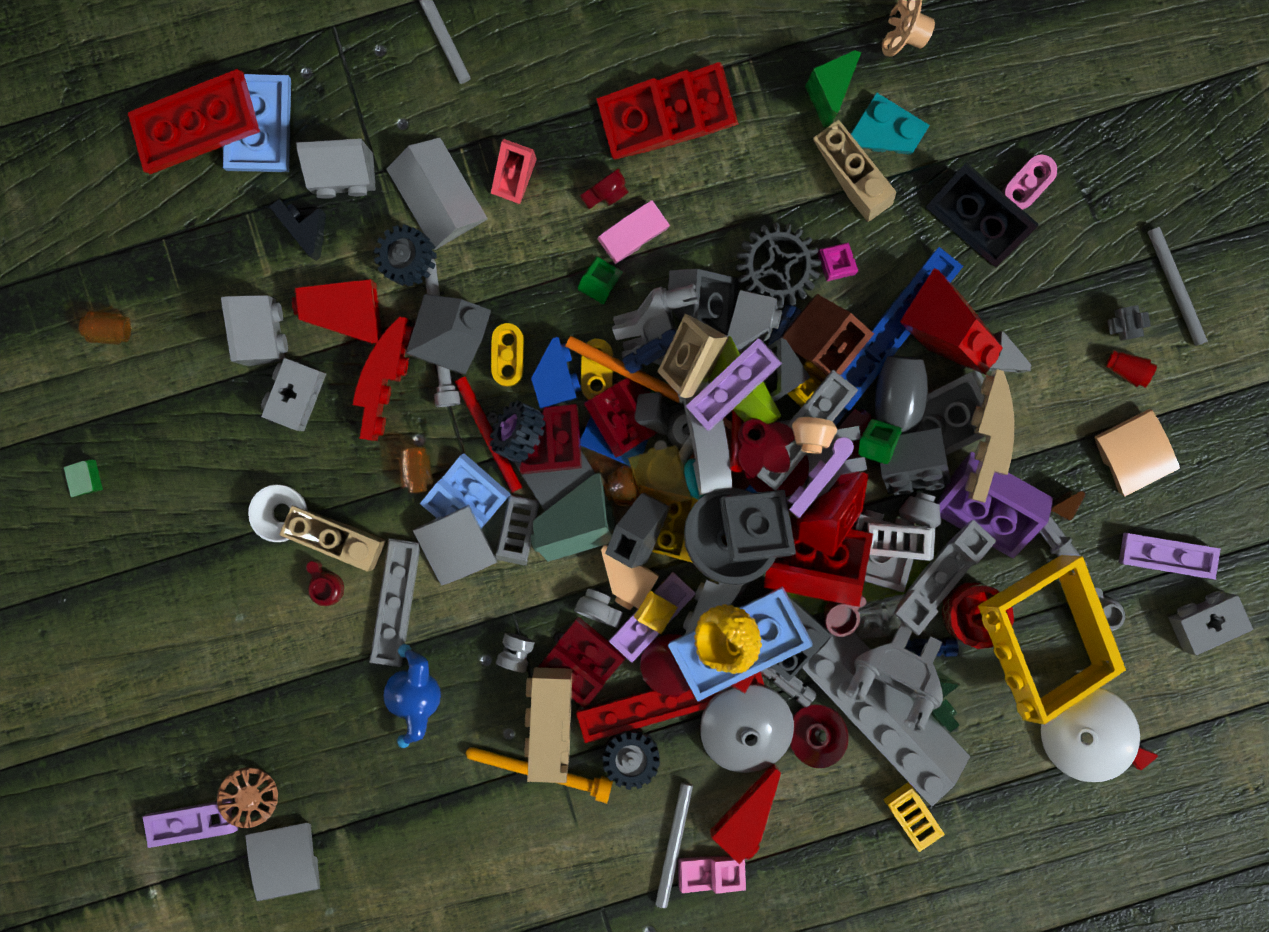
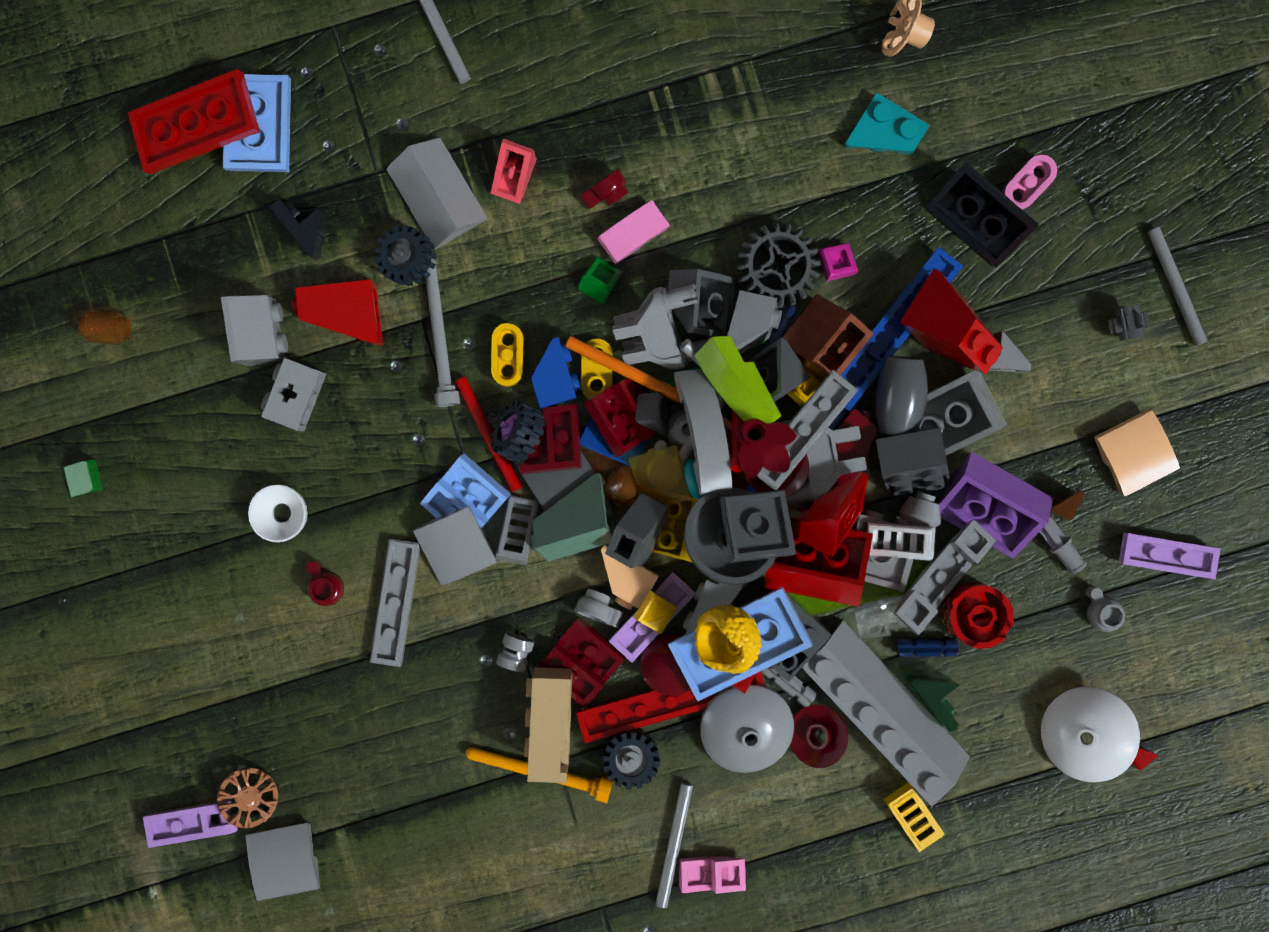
tan slope [279,505,386,572] -> none
light grey slope [296,139,376,199] -> none
red slope [352,317,413,441] -> none
blue piece [383,644,441,748] -> none
clear orange brick [398,447,433,493] -> none
dark grey slope [405,294,491,375] -> none
red slope [597,62,738,160] -> none
dark blue axle [622,329,676,374] -> none
tan slope [657,314,729,398] -> none
lavender plate [686,338,782,431] -> none
red slope [710,763,781,864] -> none
lavender plate [788,437,854,518] -> none
light nougat cone [792,417,837,454] -> none
green slope [805,50,861,128] -> none
tan slope [813,120,896,222] -> none
piece [823,595,866,637] -> none
light grey connector [845,622,943,733] -> none
green slope [858,419,902,464] -> none
tan slope [965,369,1014,503] -> none
yellow window [978,555,1126,725] -> none
red cone [1105,350,1157,388] -> none
light grey brick [1168,591,1253,656] -> none

